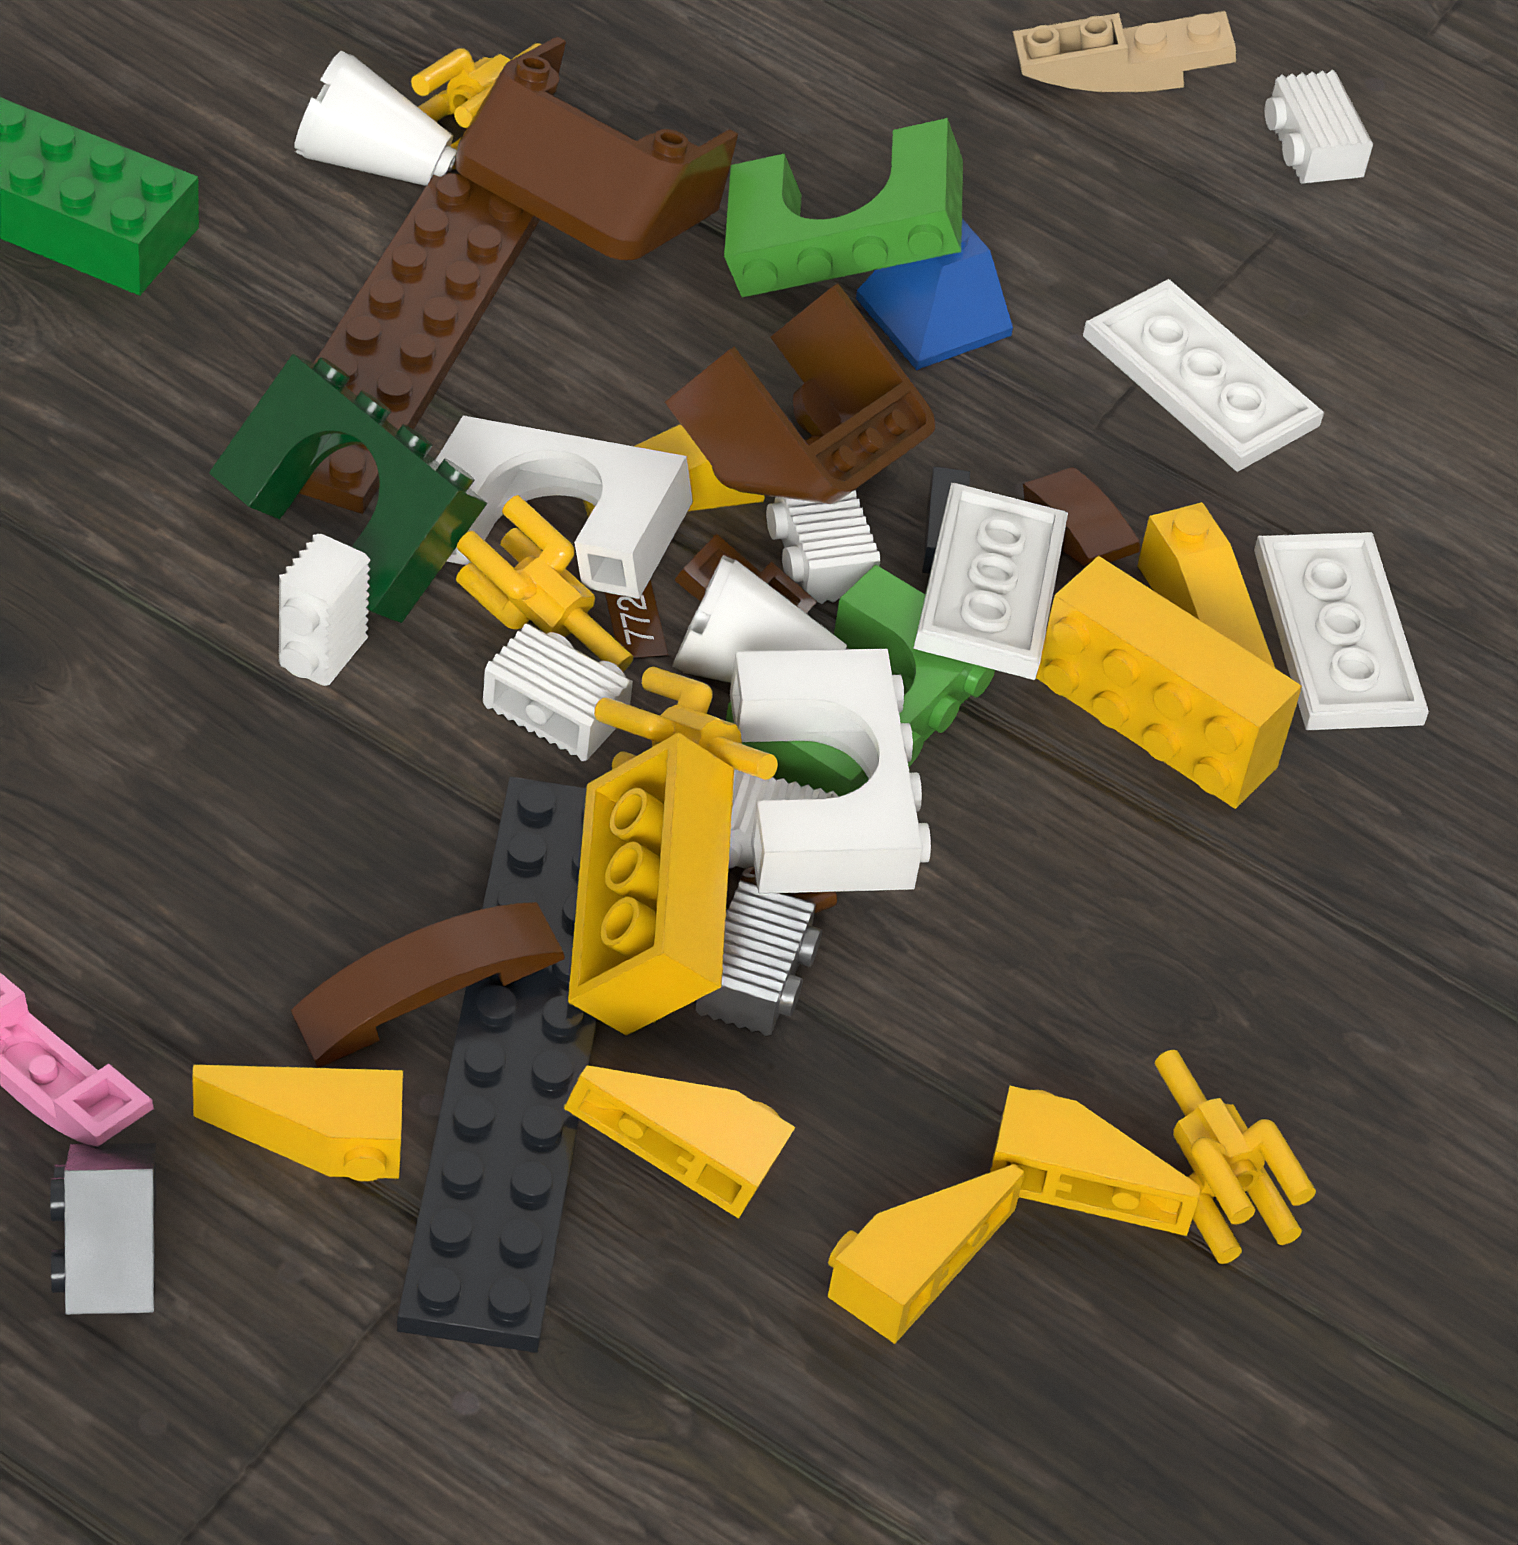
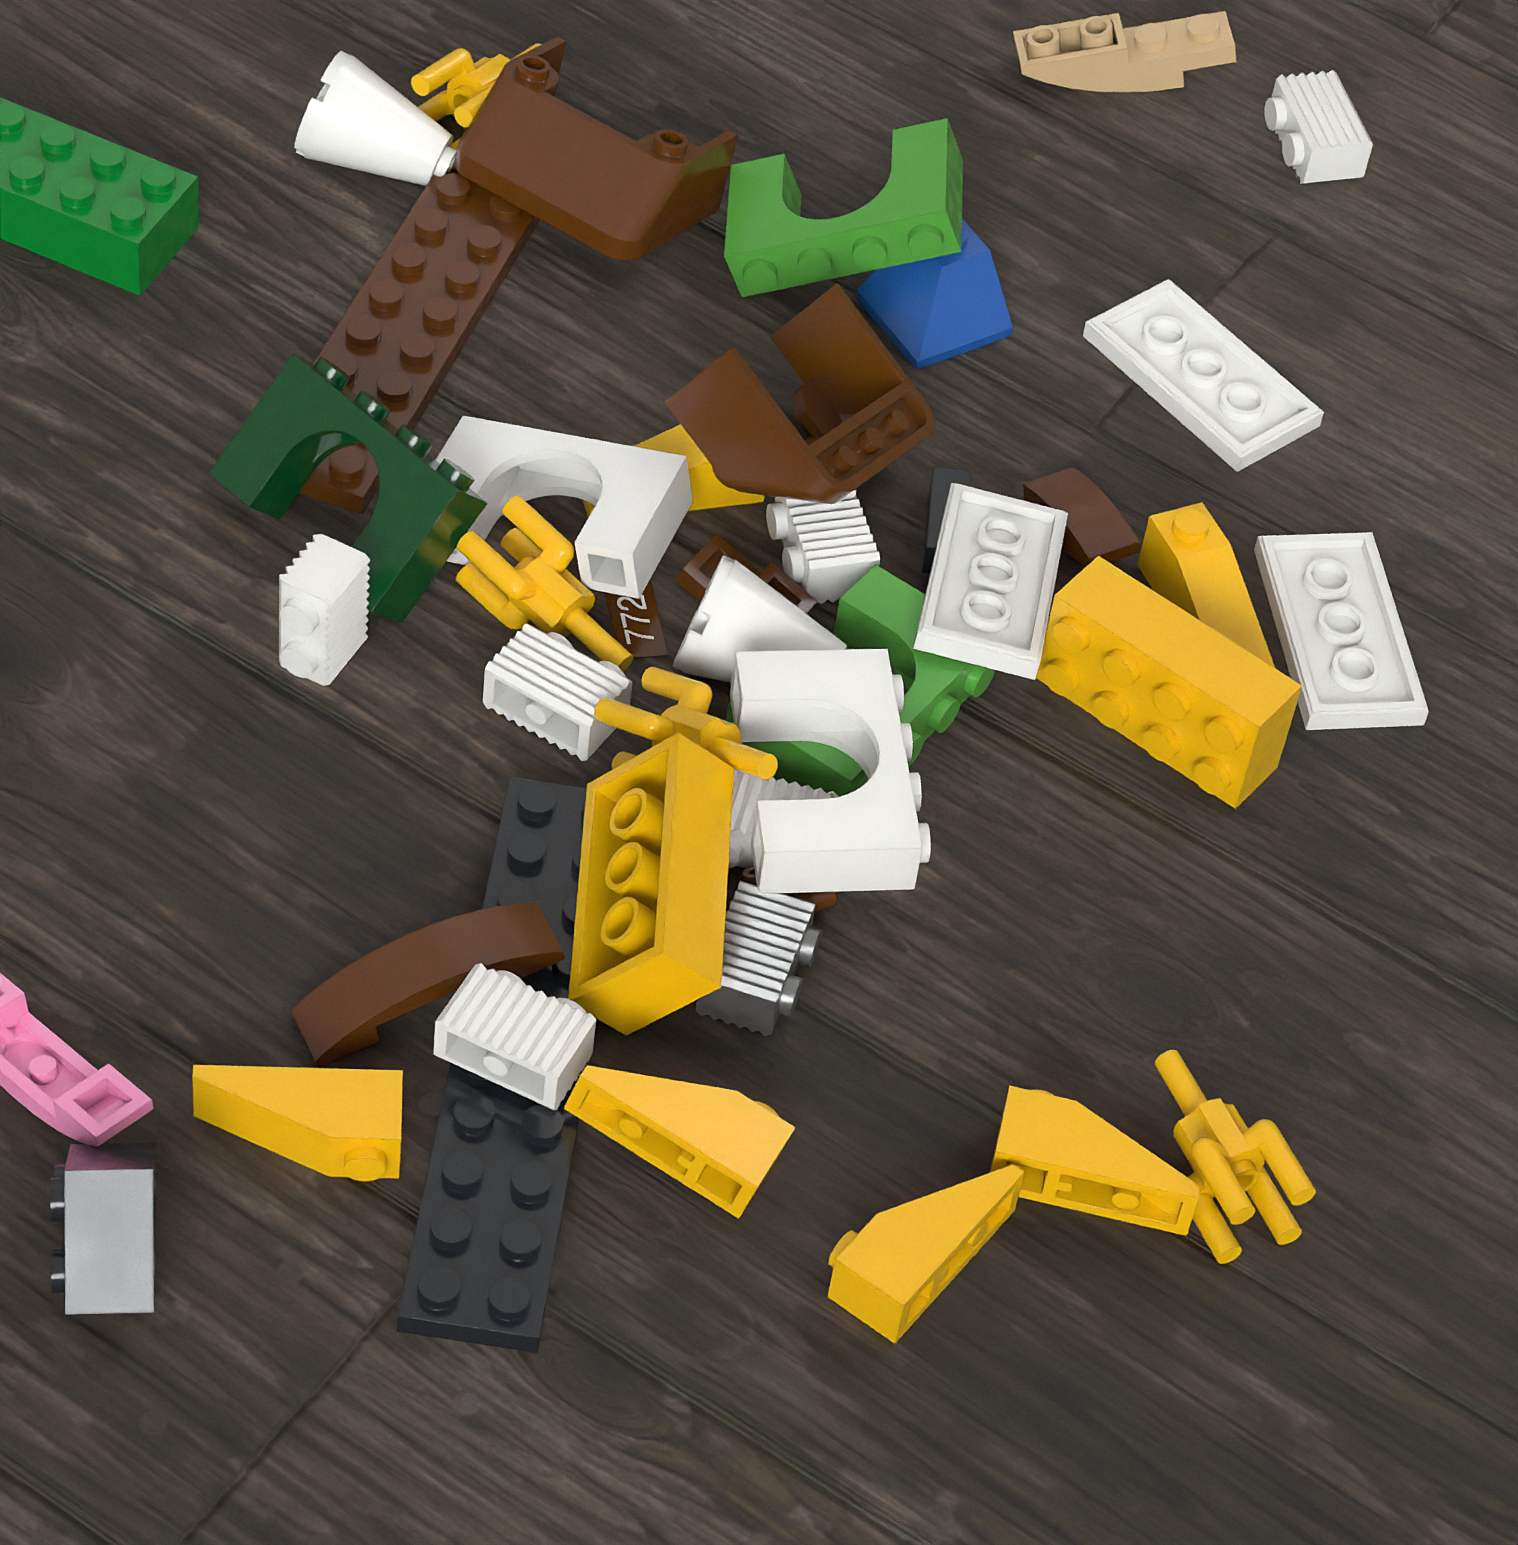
none -> white brick [433,963,596,1110]

